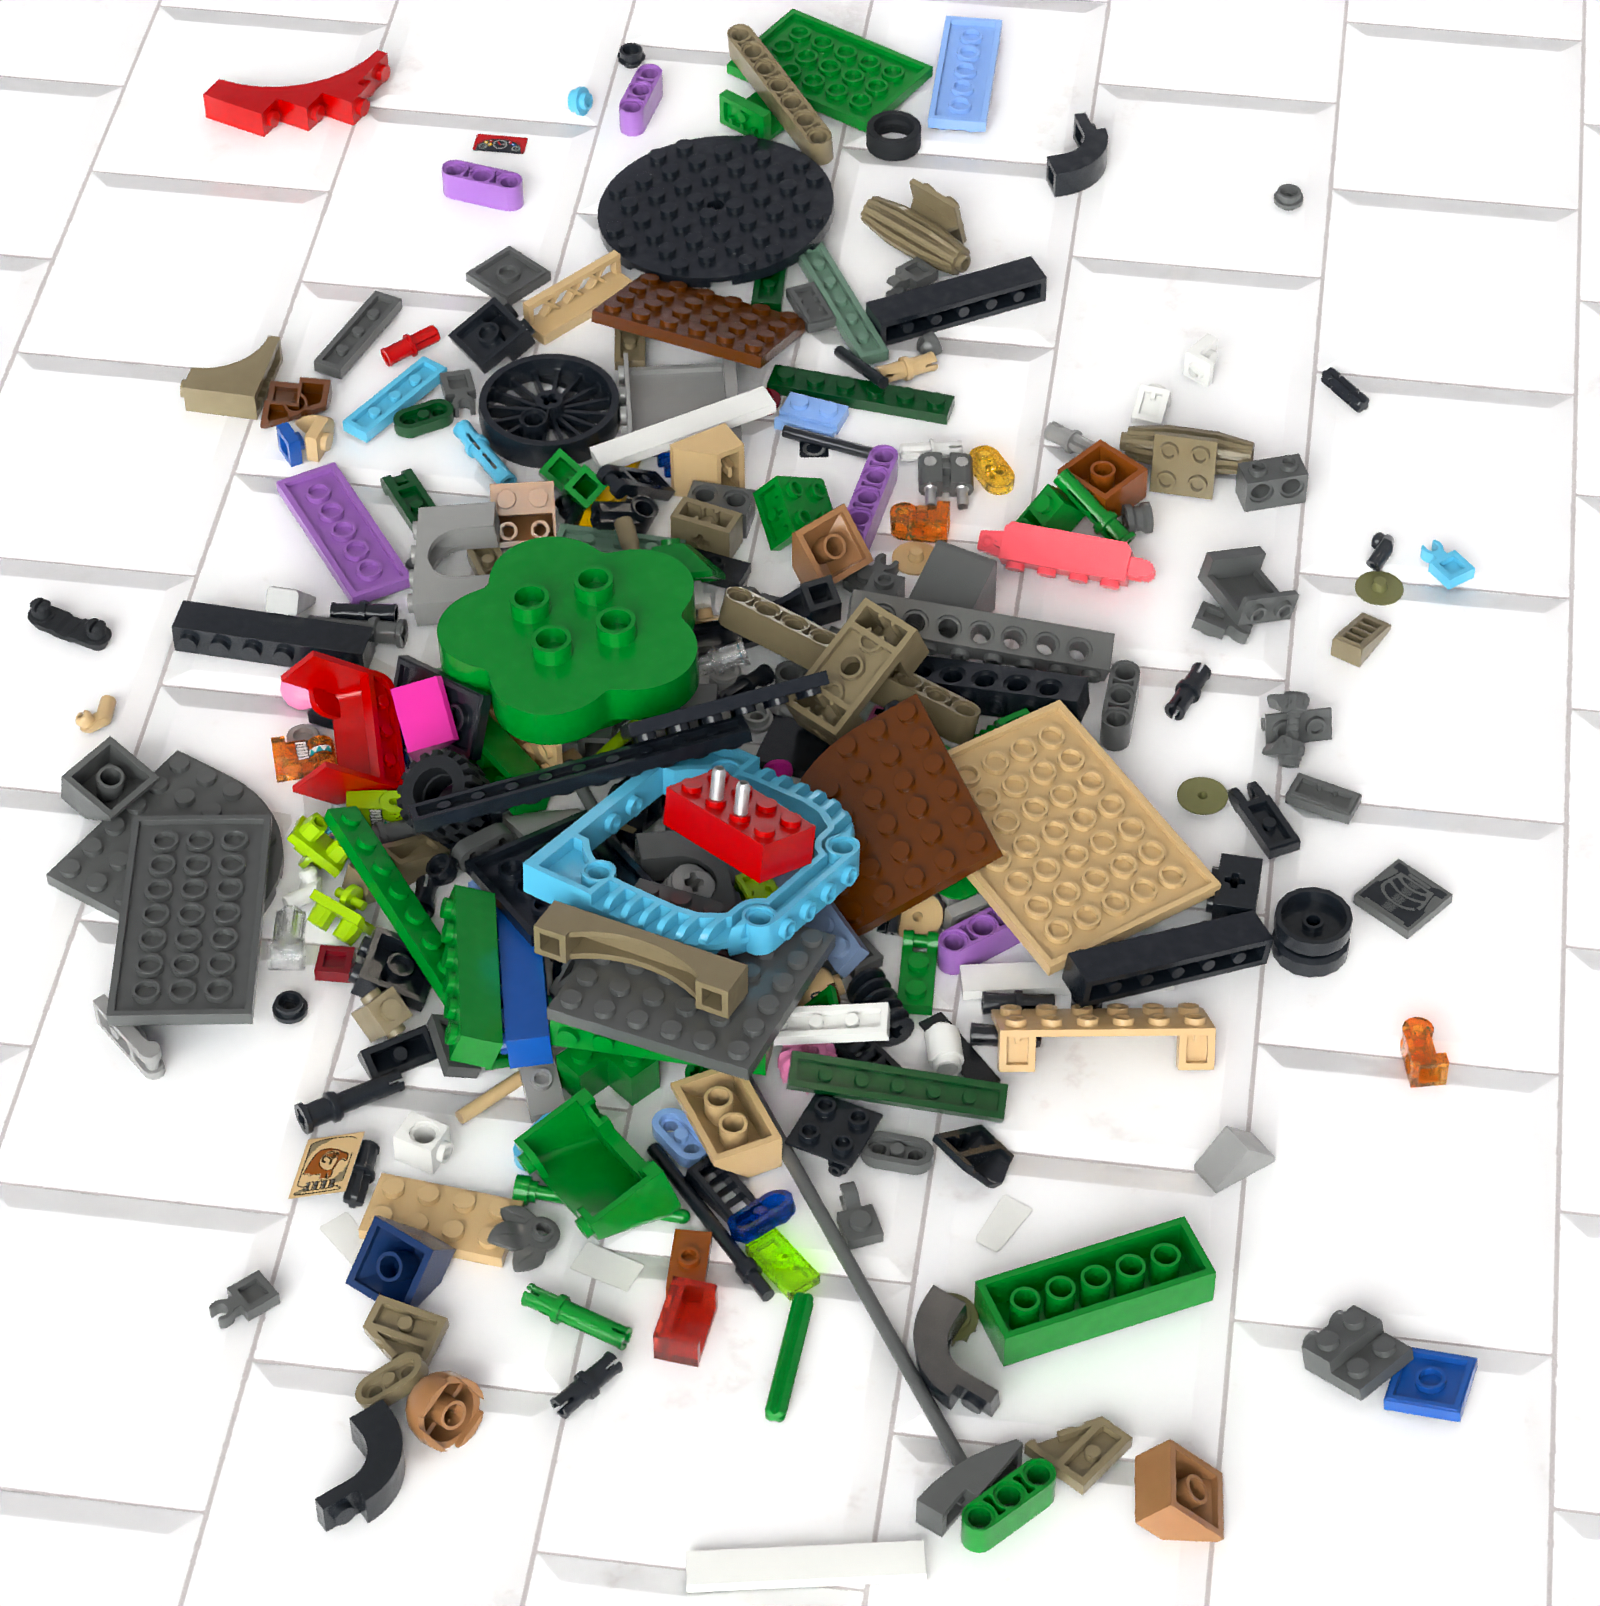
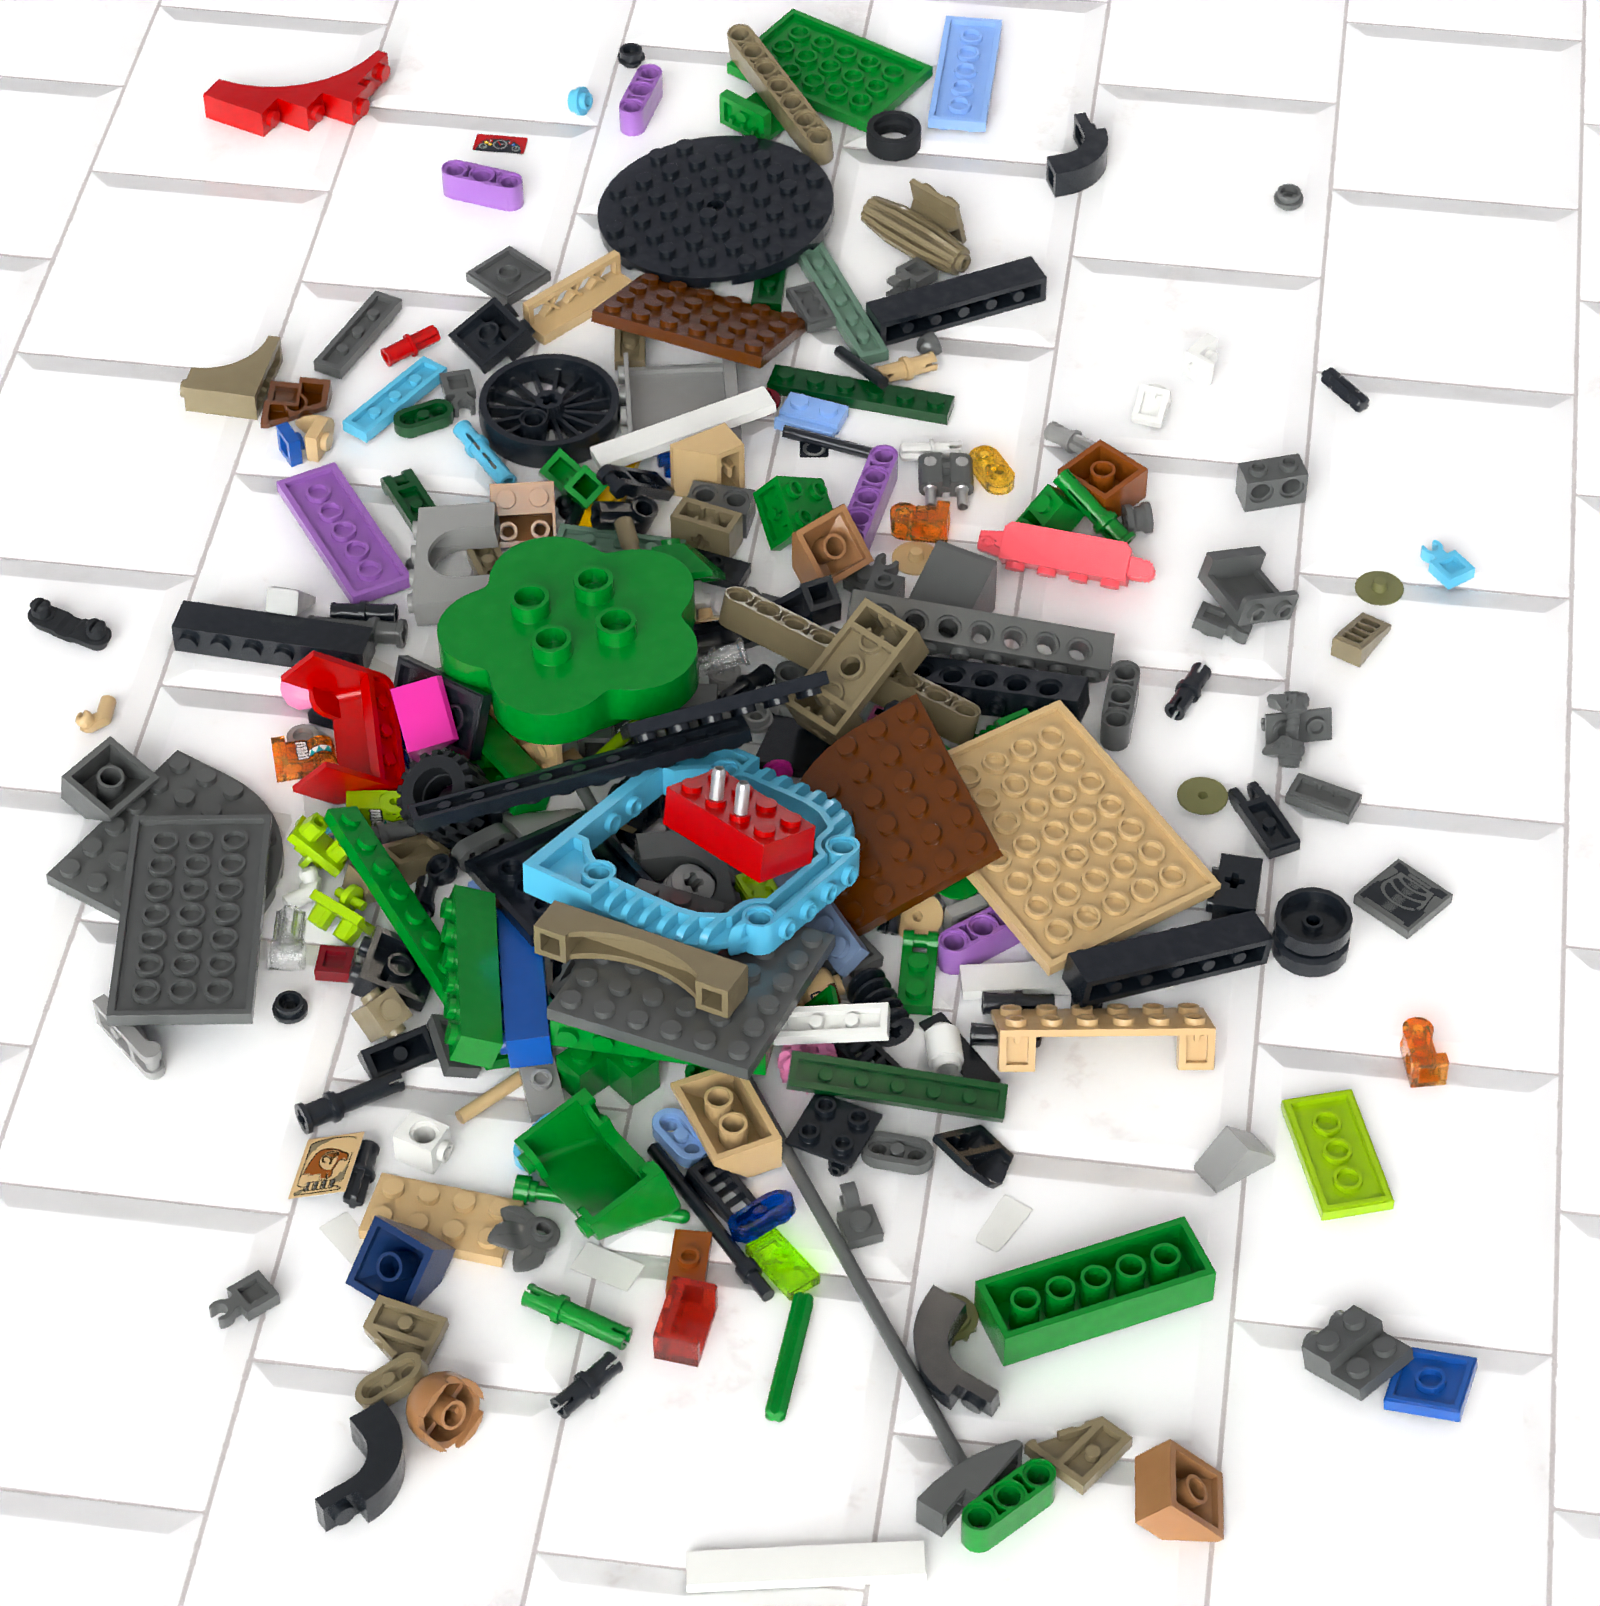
dark tan plate [1119,425,1255,500] -> none
black arm [1366,532,1394,571] -> none
none -> lime tile [1281,1089,1394,1221]

